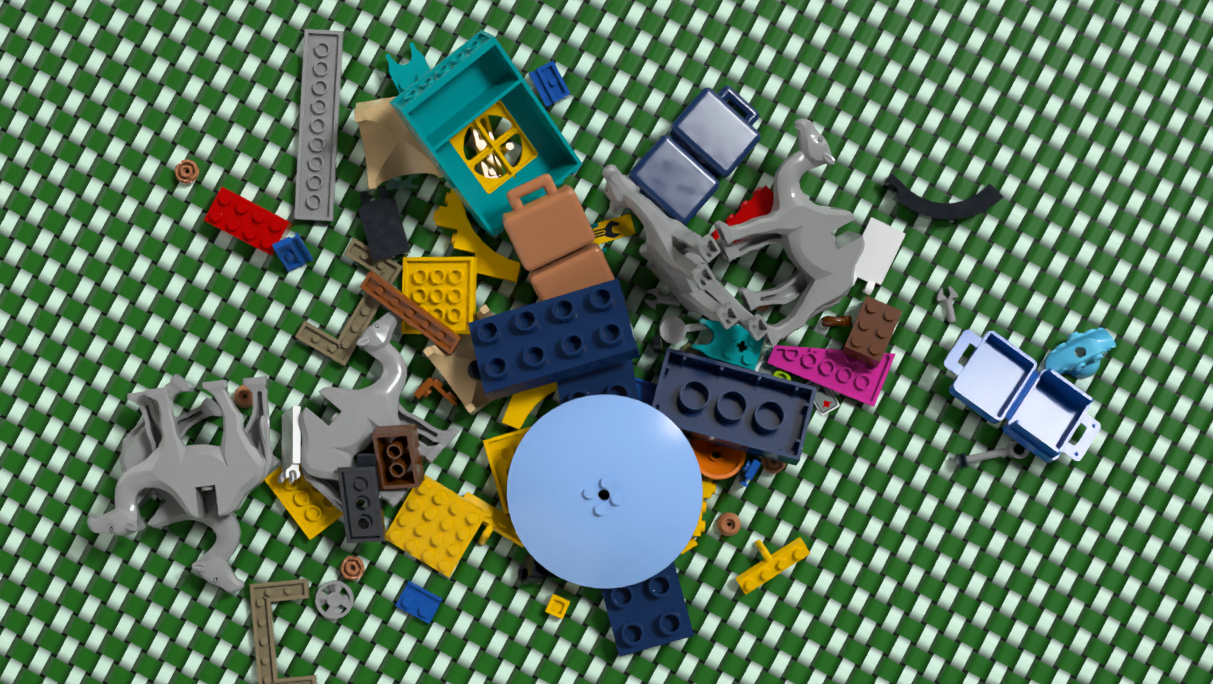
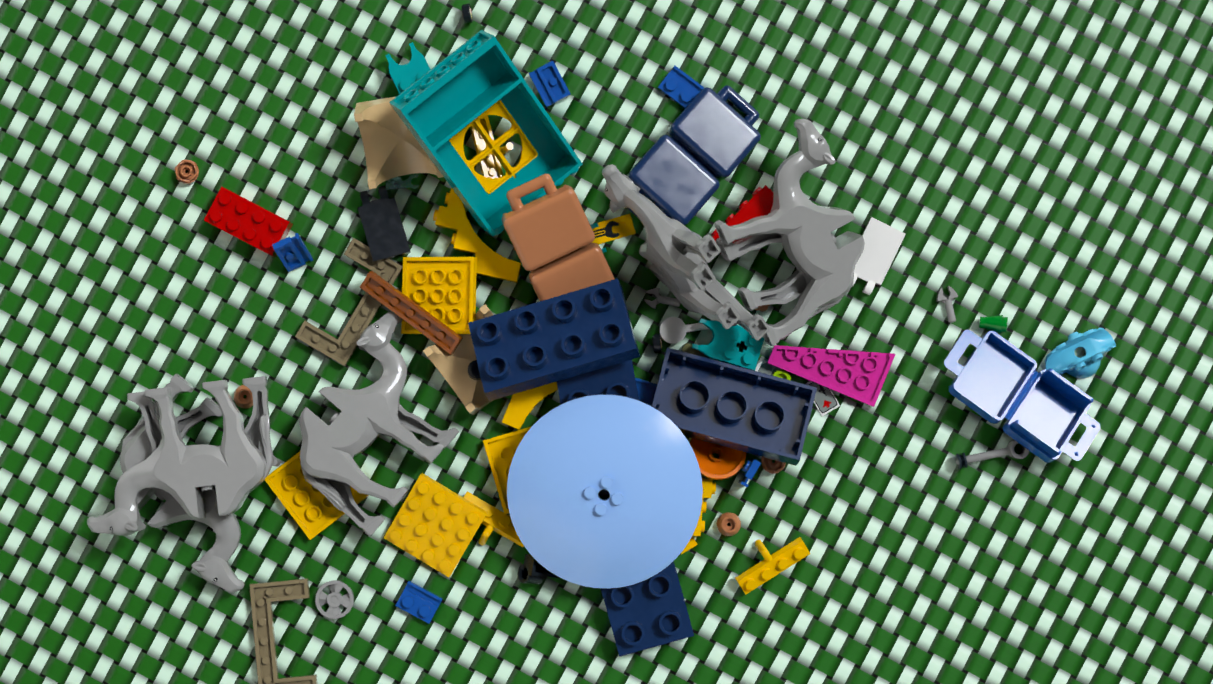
white tile [278,406,301,484] -> none
light grey plate [294,29,344,222] -> none
black hinge [337,453,387,543] -> none
nougat plate [340,556,365,580] -> none
reddish brown brick [372,424,425,490] -> none
dark orange bracket [414,377,458,406] -> none
yellow plate [545,593,570,619] -> none
reddish brown arm [821,316,852,327] -> none
reddish brown brick [842,296,902,368] -> none
black arch [884,173,1004,221] -> none
none -> black tile [462,4,473,24]
none -> blue plate [658,65,704,109]
none -> green cone [979,315,1008,334]

